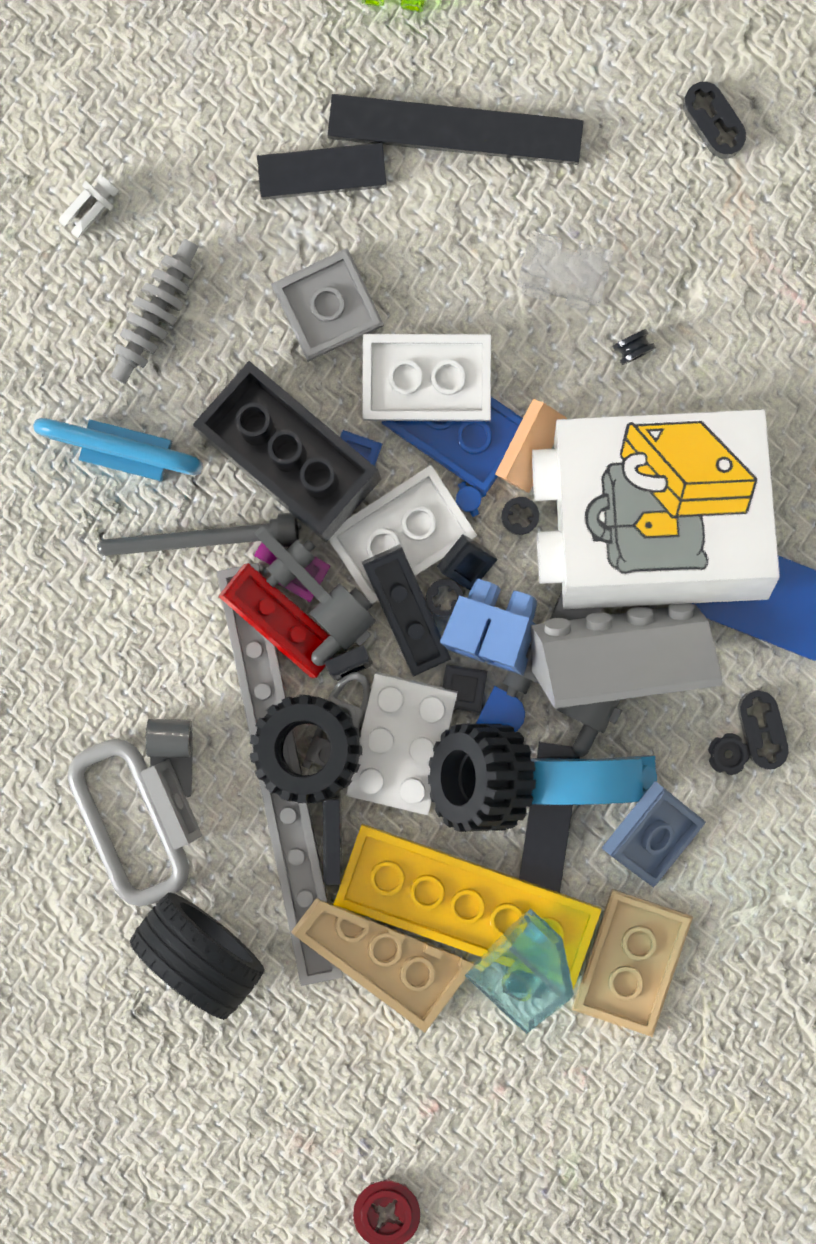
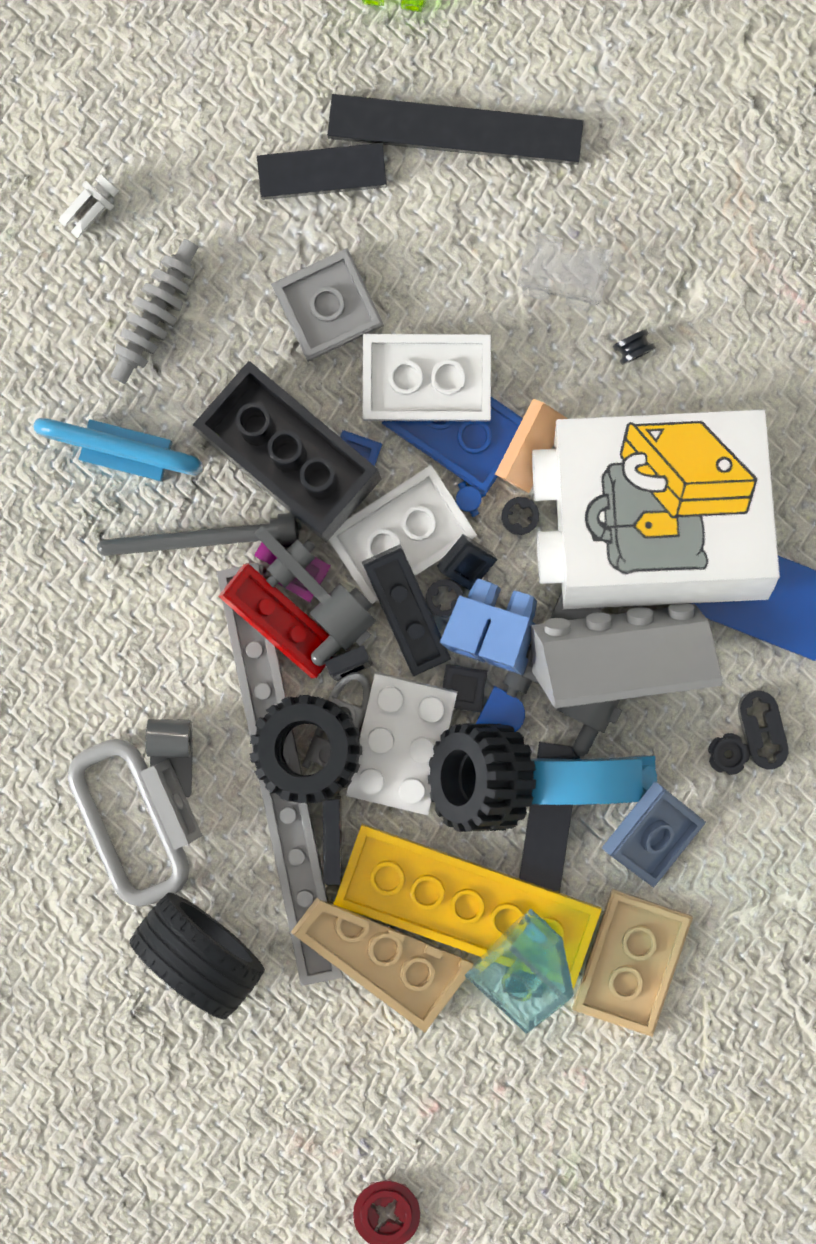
black beam [683,82,746,158] -> none

